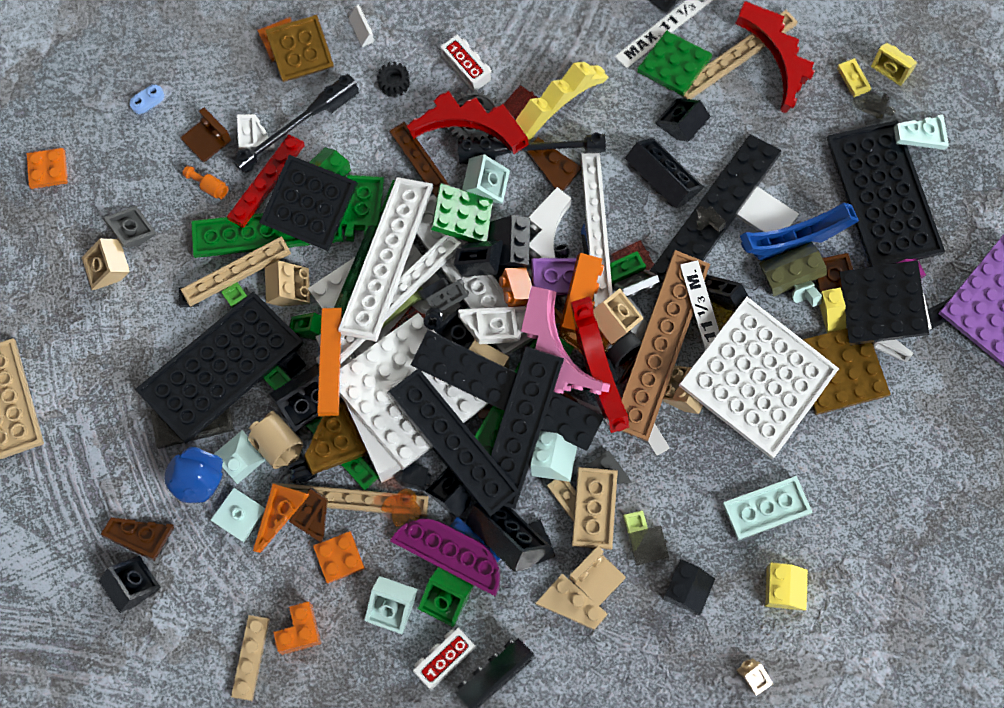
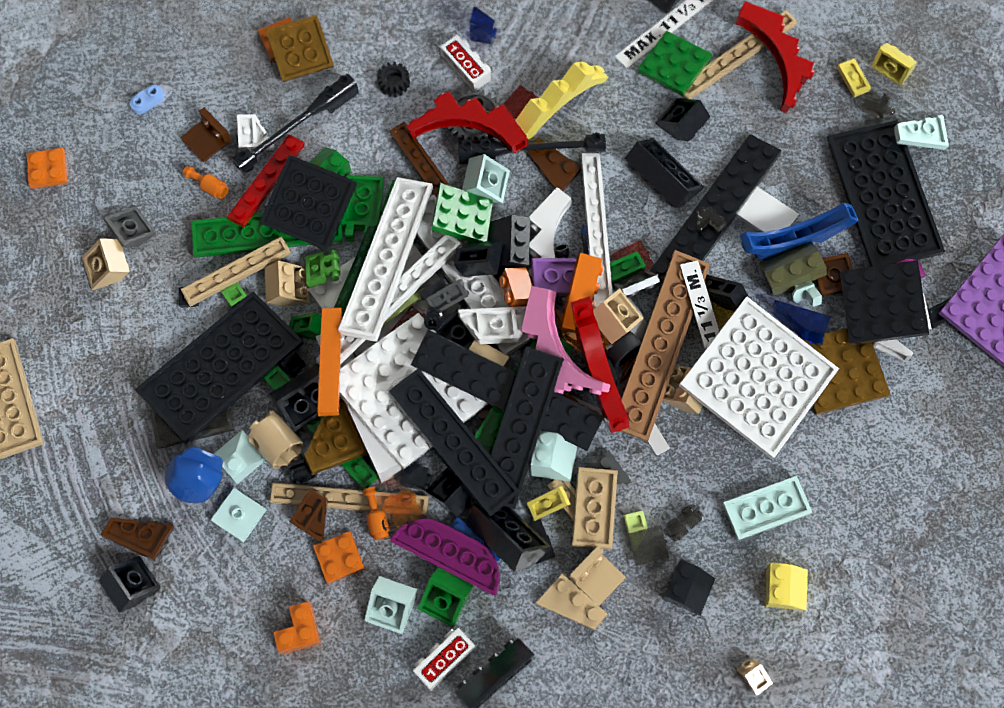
tan plate [231,615,270,701] -> none
orange wing [253,484,309,553] -> none
white slope [349,5,374,47] -> none
light yellow slope [819,288,846,333] -> none
none -> bright green plate [305,250,341,288]
none -> orange piece [363,487,390,540]
none -> clear blue slope [469,7,498,45]
none -> light yellow plate [527,486,570,521]
none -> clear smoke hinge [663,504,704,542]
none -> clear blue slope [773,300,831,345]

